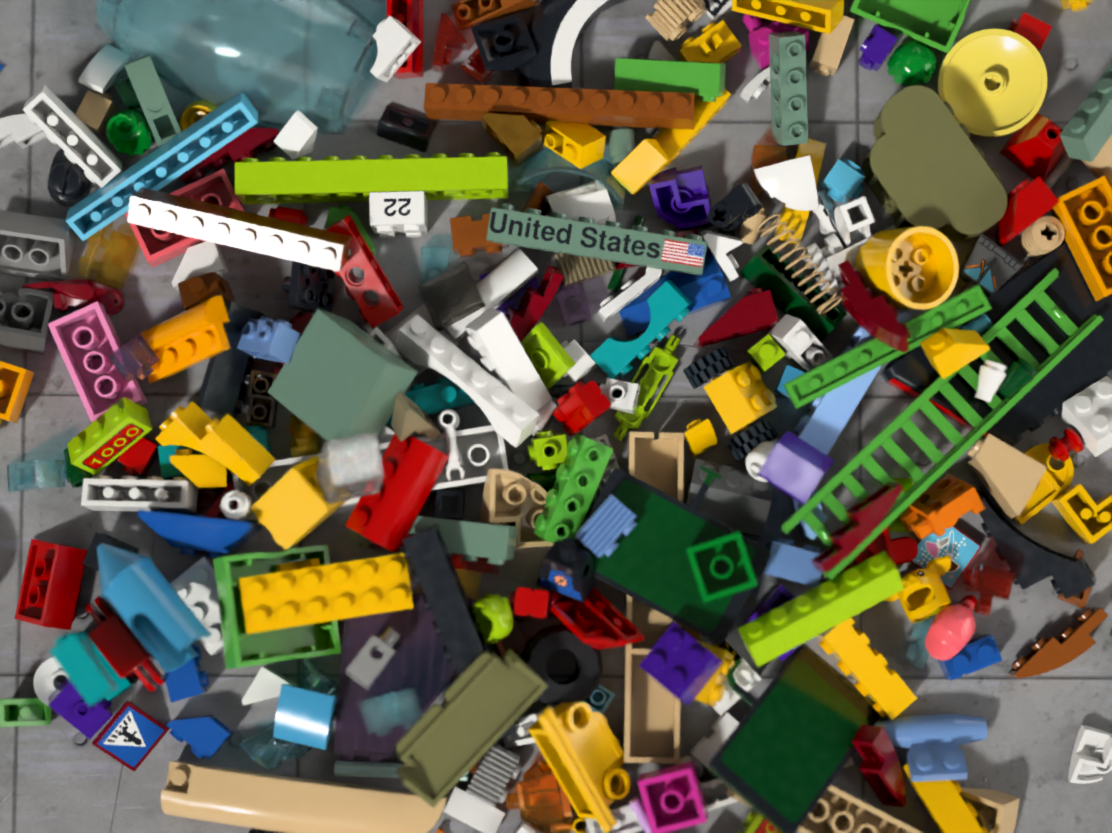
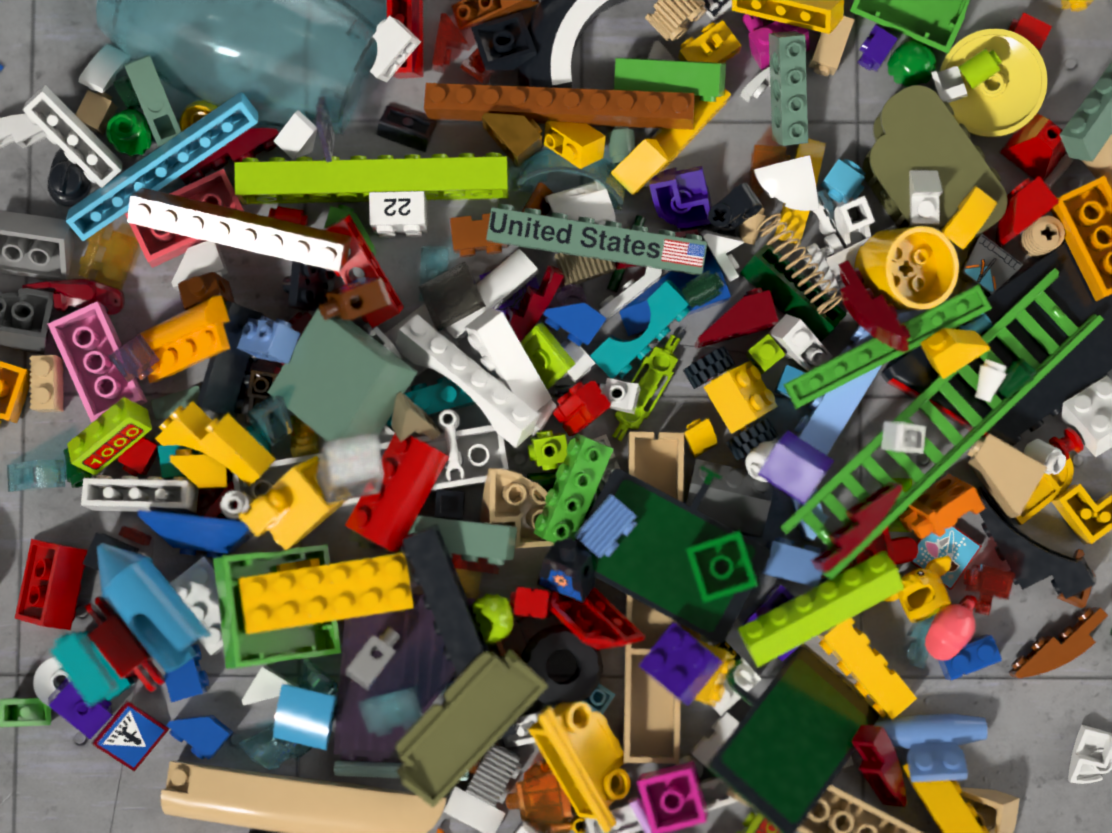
none -> tan brick [29,355,64,412]
none -> clear red tile [118,526,152,546]
none -> sand green sticker [151,386,200,420]
none -> yellow brick [239,491,290,536]
none -> clear light blue slope [247,395,293,447]
none -> piece [316,97,335,162]
none -> reddish brown torso [319,277,391,321]
none -> blue slope [543,303,607,347]
none -> clear green brick [682,270,724,308]
none -> white slope [881,422,926,454]
none -> white slope [909,170,943,225]
none -> white panel [931,66,968,103]
none -> yellow slope [941,186,997,249]
none -> lime brick [958,48,1002,89]
none -> white brick [1024,439,1066,474]

